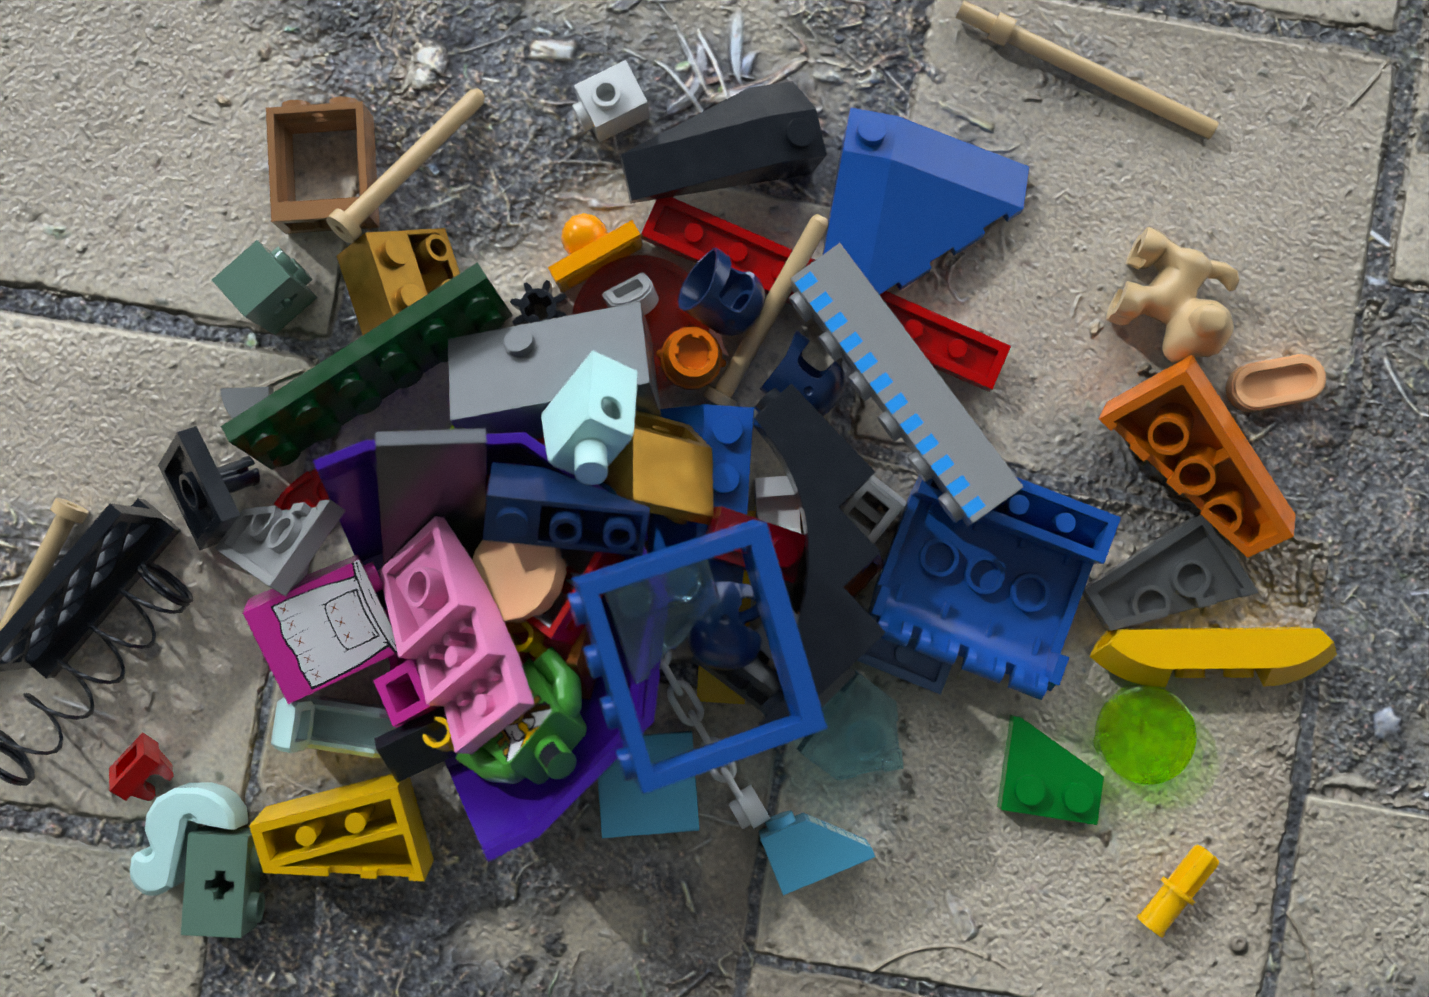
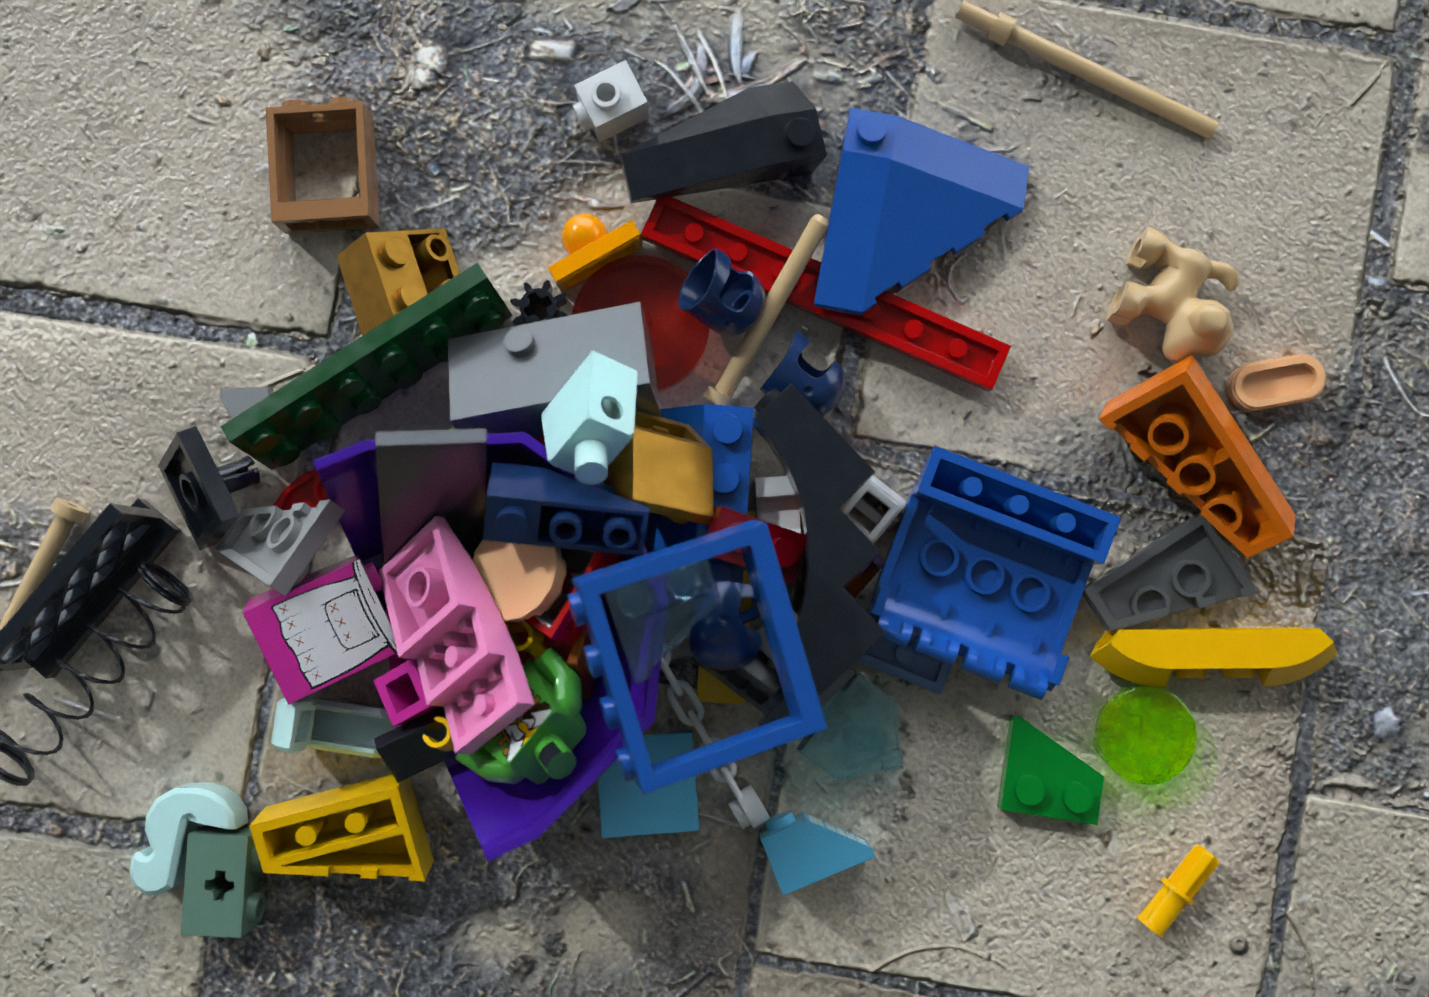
red tile [109,732,174,801] -> none
sand green brick [212,240,318,335] -> none
tan bar [327,89,485,243] -> none
light grey tile [602,272,659,315] -> none
orange piece [656,327,726,390] -> none
light grey brick [789,243,1023,527] -> none

